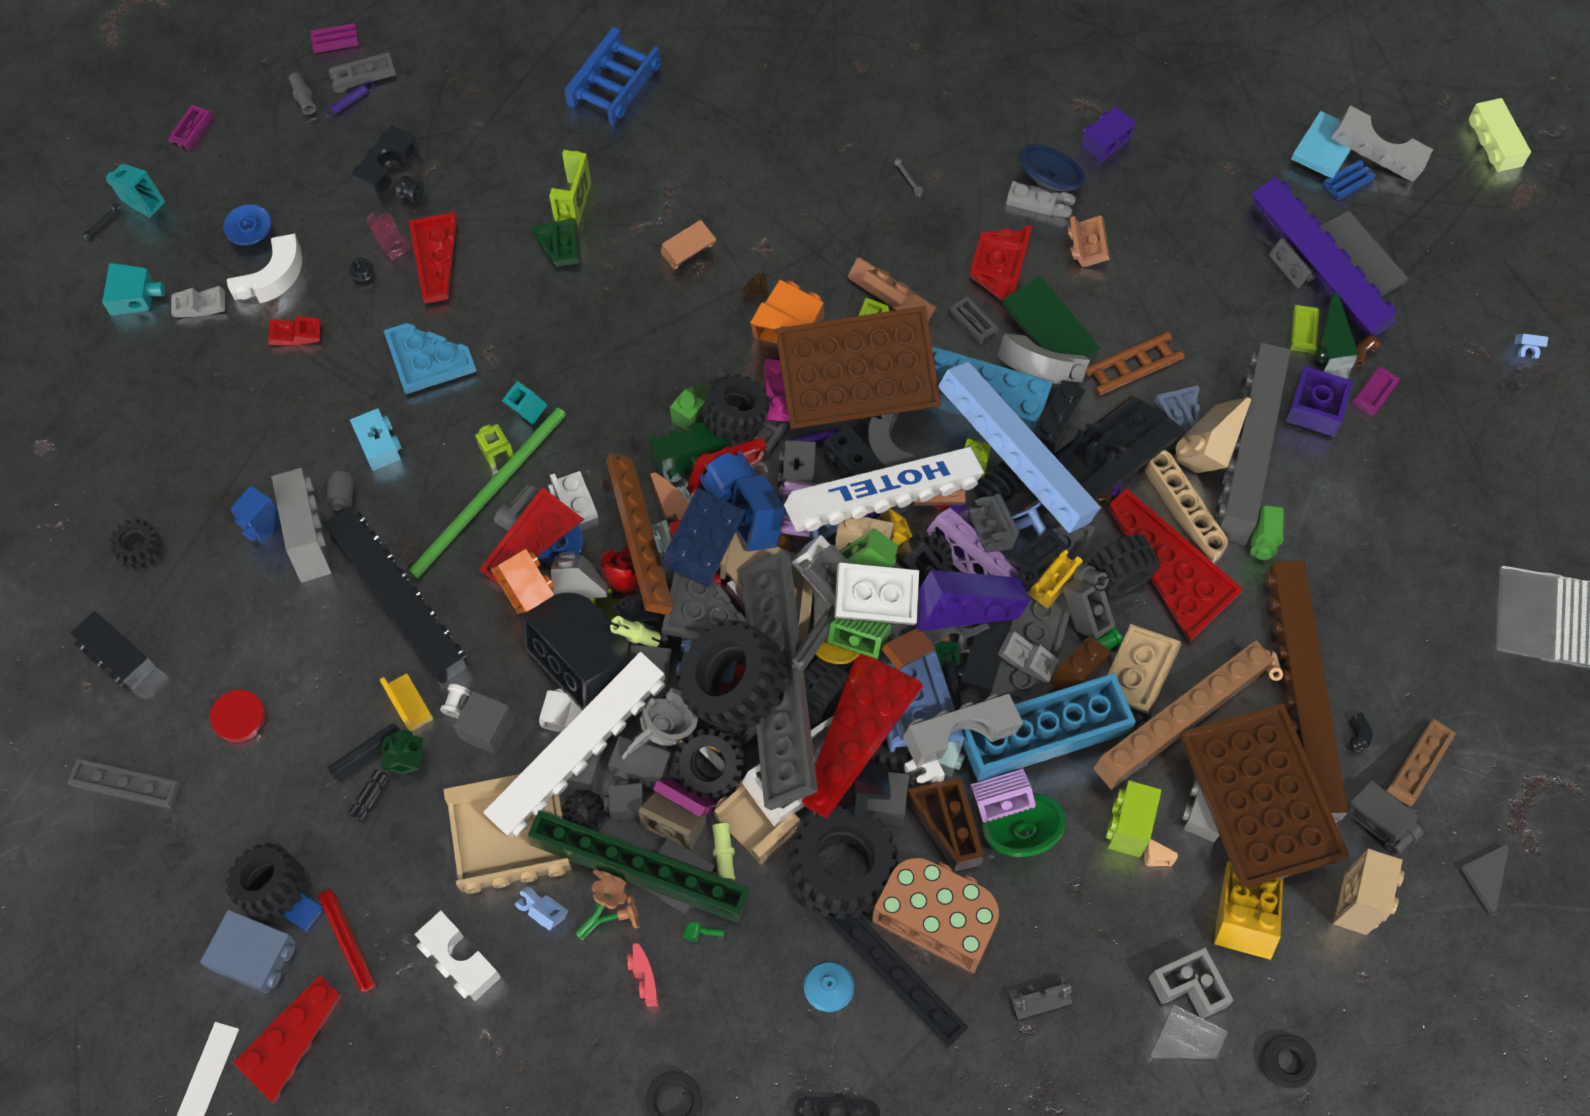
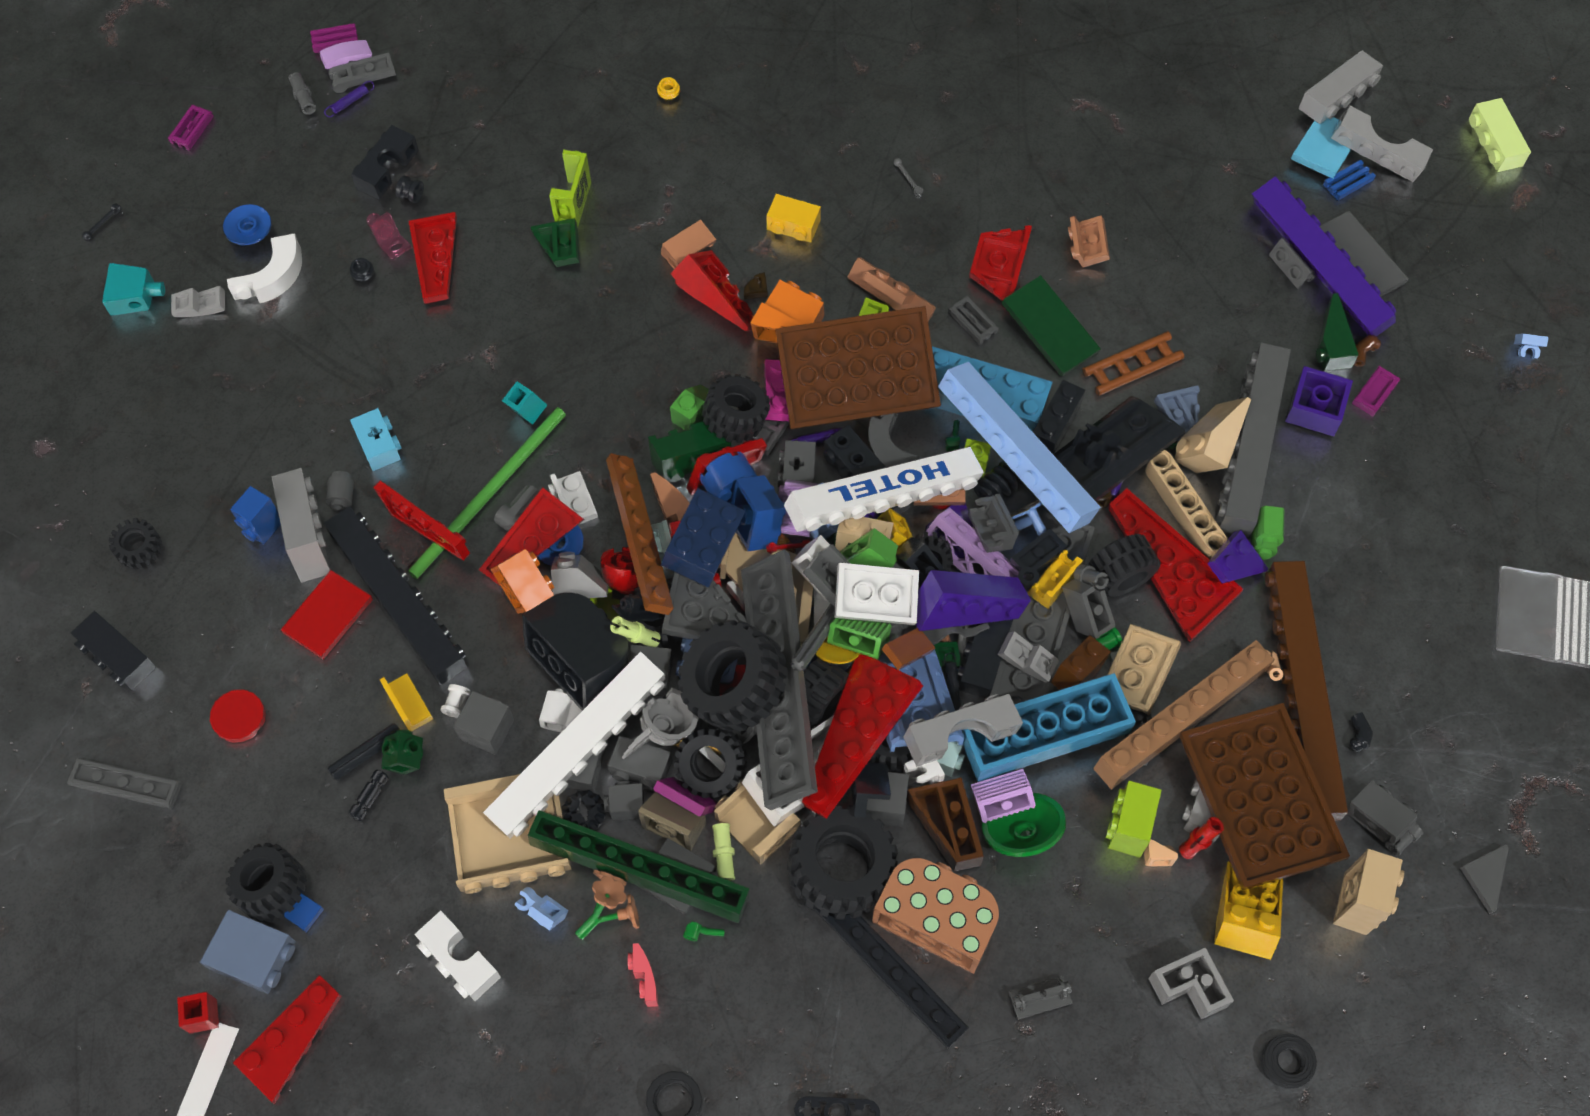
teal torso [106,164,166,218] -> none
red slope [268,316,320,345] -> none
red axle [318,889,376,993] -> none
dark azure plate [383,323,477,395] -> none
lime window [475,424,513,468] -> none
blue fence [564,27,661,126] -> none
dark azure piece [803,961,855,1012] -> none
light grey arch [997,334,1090,384] -> none
light grey hinge [1006,181,1076,218] -> none
dark blue dish [1019,144,1085,191] -> none
dark purple brick [1081,106,1136,162] -> none
clear wing [1150,1005,1228,1059] -> none
lime tile [1290,305,1320,354] -> none
medium nougat tile [1387,718,1456,807] -> none
none -> red brick [177,992,219,1034]
none -> red tile [281,570,373,660]
none -> lavender slope [320,40,372,69]
none -> red wing [373,480,470,561]
none -> yellow plate [657,77,680,100]
none -> red wedge [670,250,754,331]
none -> yellow brick [766,194,821,242]
none -> red hinge [766,540,810,554]
none -> dark green hand [945,420,960,452]
none -> red pin [1179,817,1224,859]
none -> dark purple wing [1208,530,1269,583]
none -> light grey brick [1299,50,1383,124]

